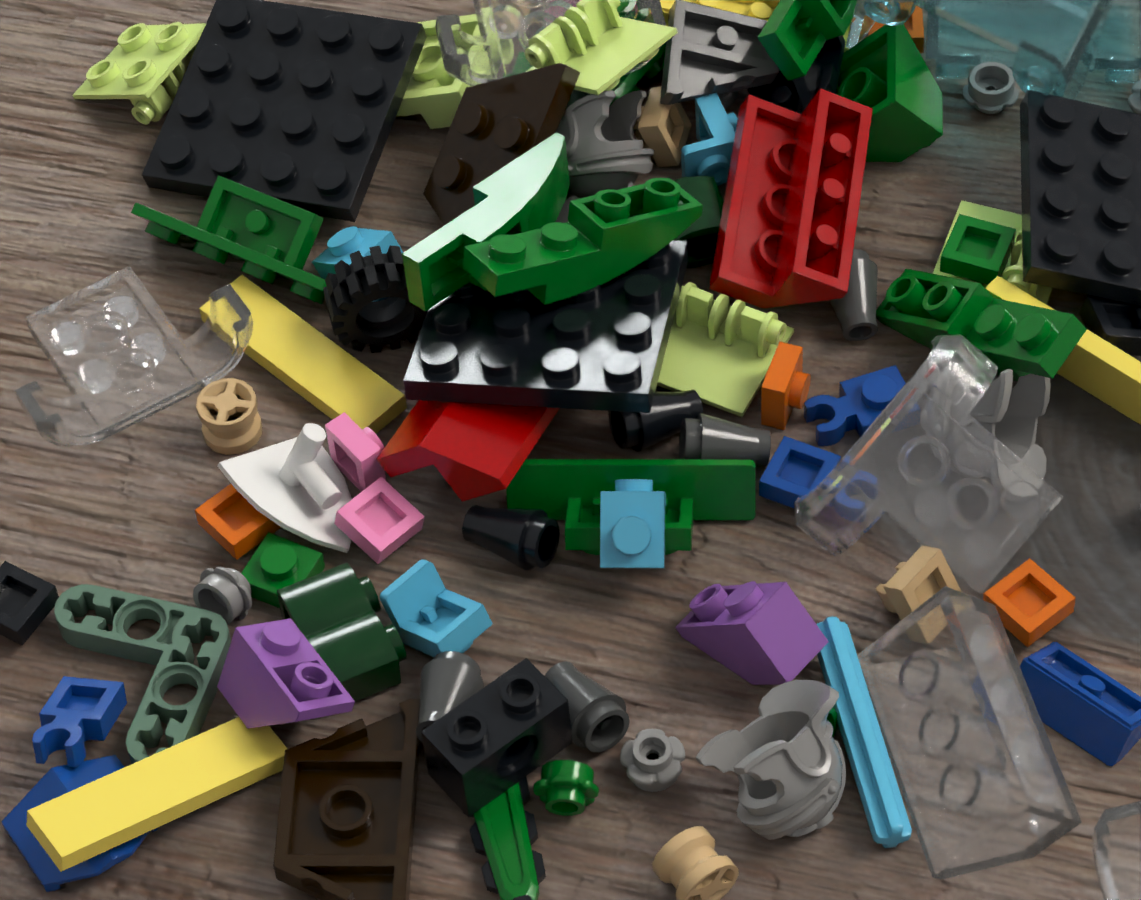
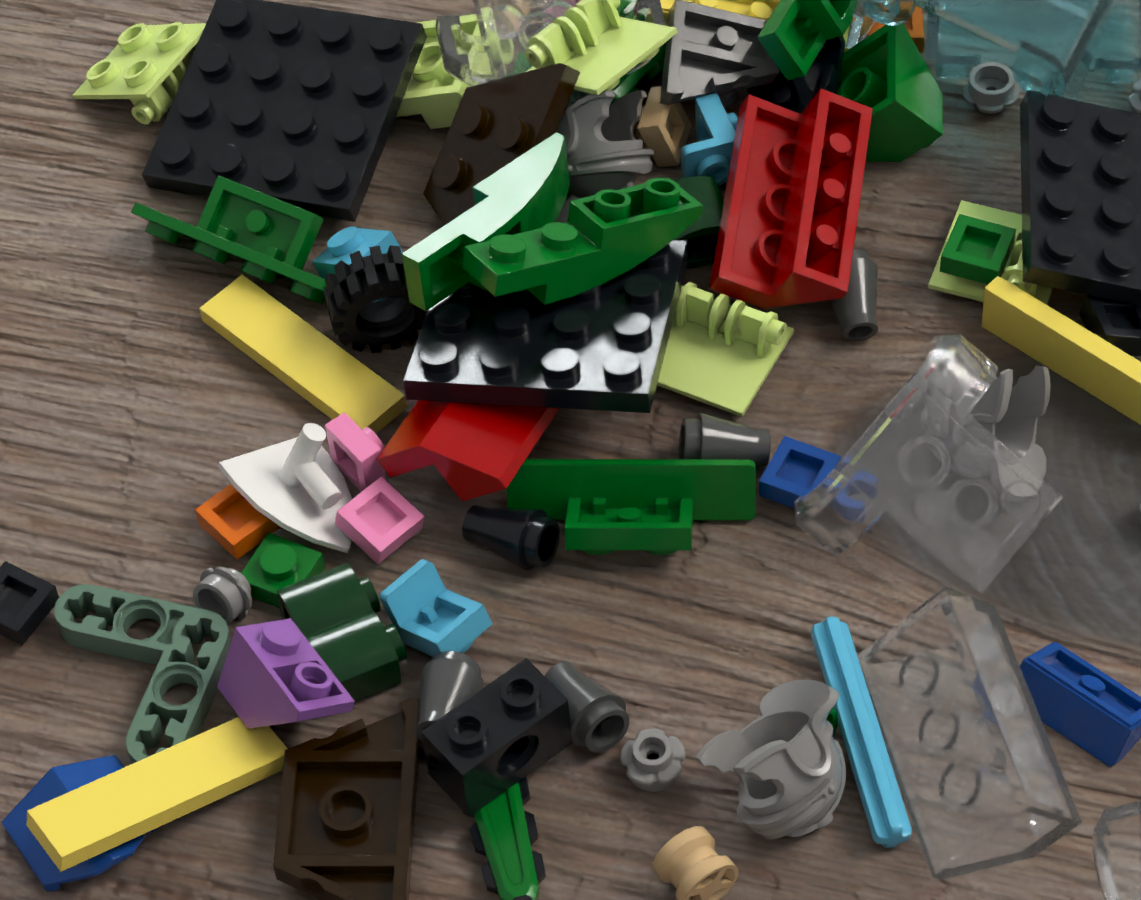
clear piece [15,266,253,447] -> none
blue plate [32,676,127,767] -> none
tan wheel [196,378,262,455] -> none
green plate [533,760,599,816] -> none
medium azure bracket [600,479,666,569] -> none
black cone [608,389,704,452] -> none
medium lavender slope [675,581,829,685] -> none
orange plate [761,341,811,430] -> none
blue plate [804,365,920,446] -> none
tan tile [875,545,964,638] -> none
green slope [876,269,1087,382] -> none
orange plate [982,558,1076,647] -> none

